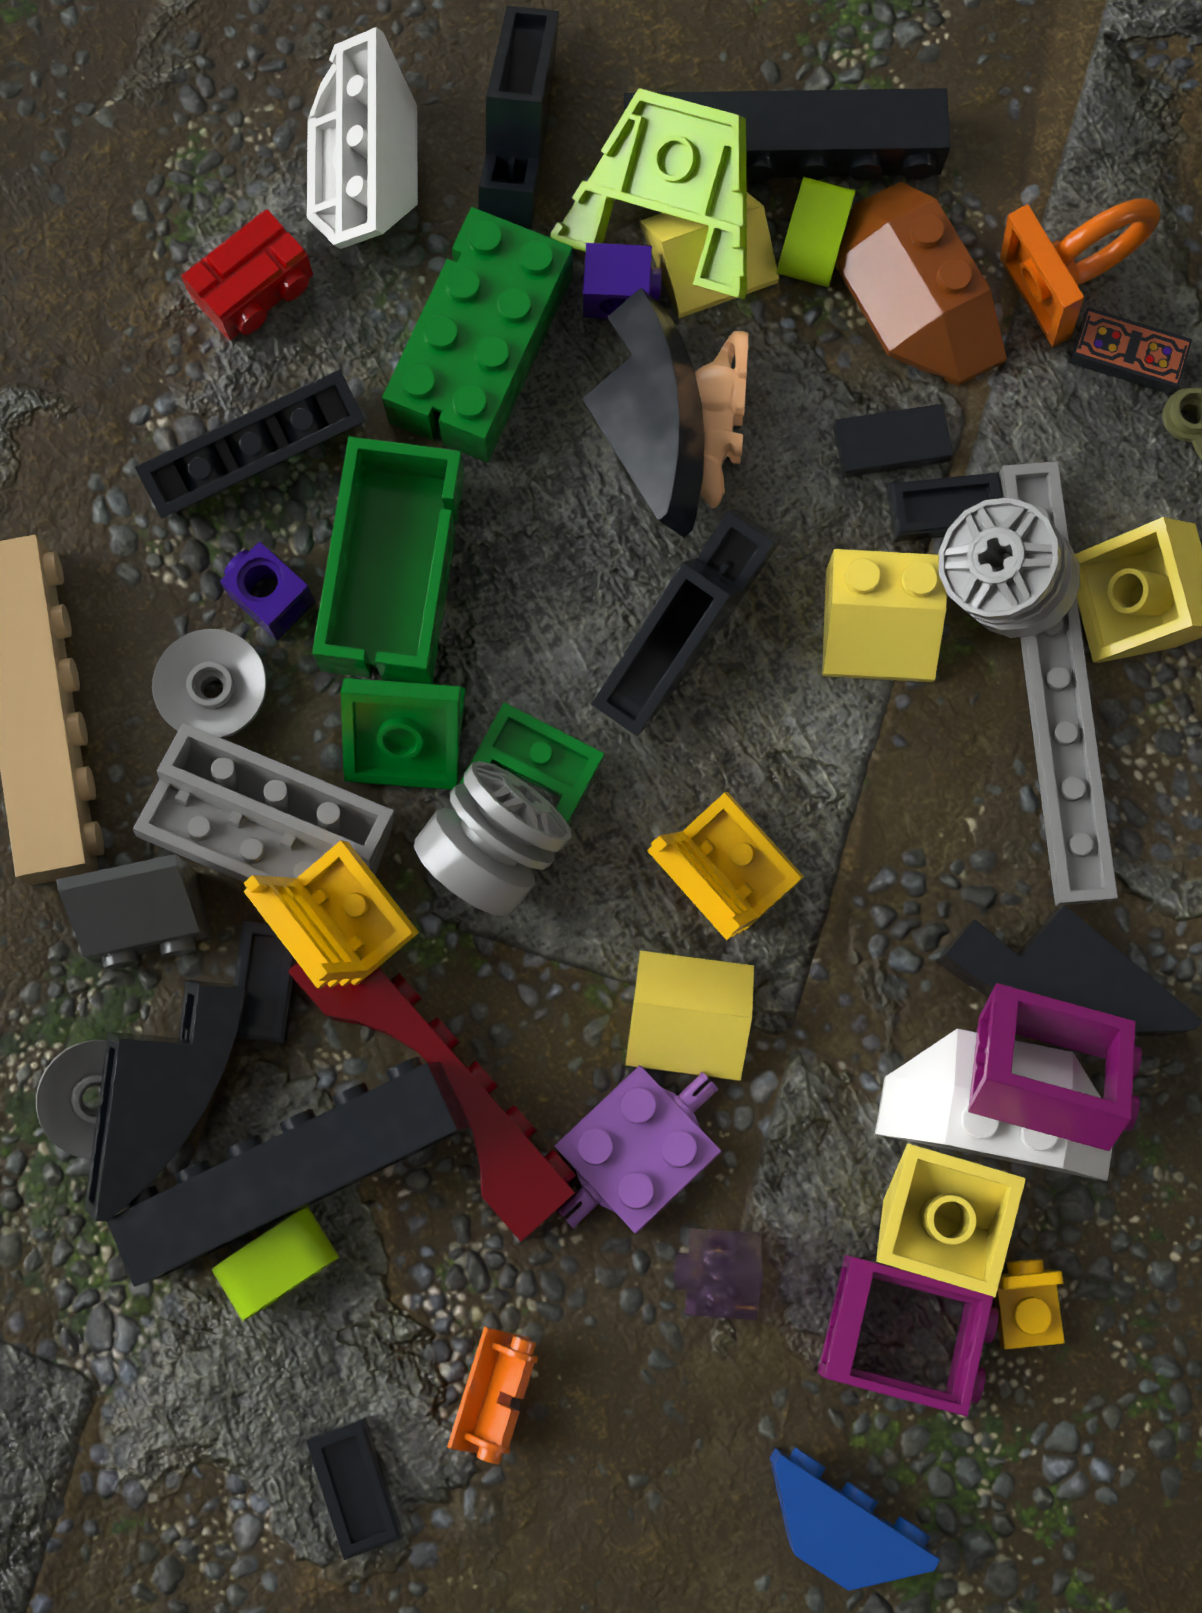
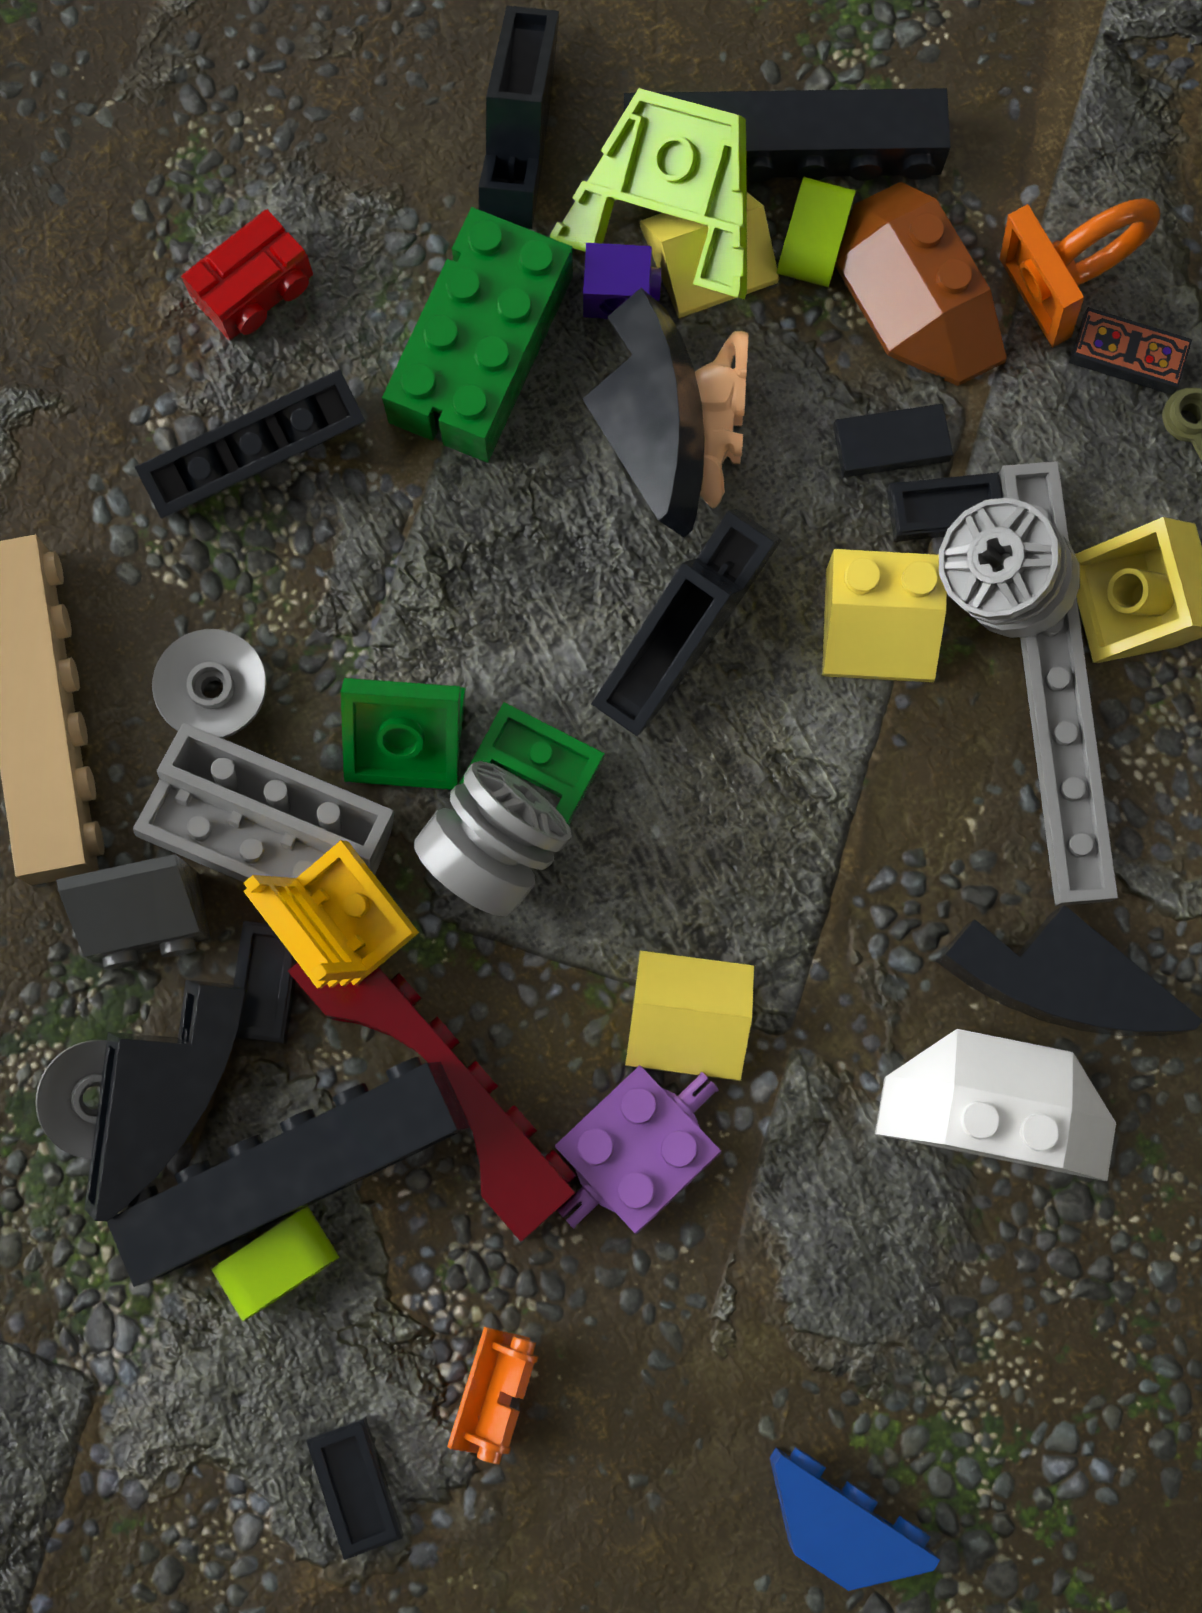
dark purple brick [220,541,316,641] -> none
white wedge [307,27,418,249] -> none
green piece [312,436,465,684] -> none
yellow plate [647,792,804,940] -> none
clear purple brick [674,1228,763,1320] -> none
magenta window [817,1255,999,1417] -> none
light yellow slope [876,1144,1026,1297] -> none
magenta window [968,983,1142,1151] -> none
yellow bracket [994,1259,1065,1349] -> none

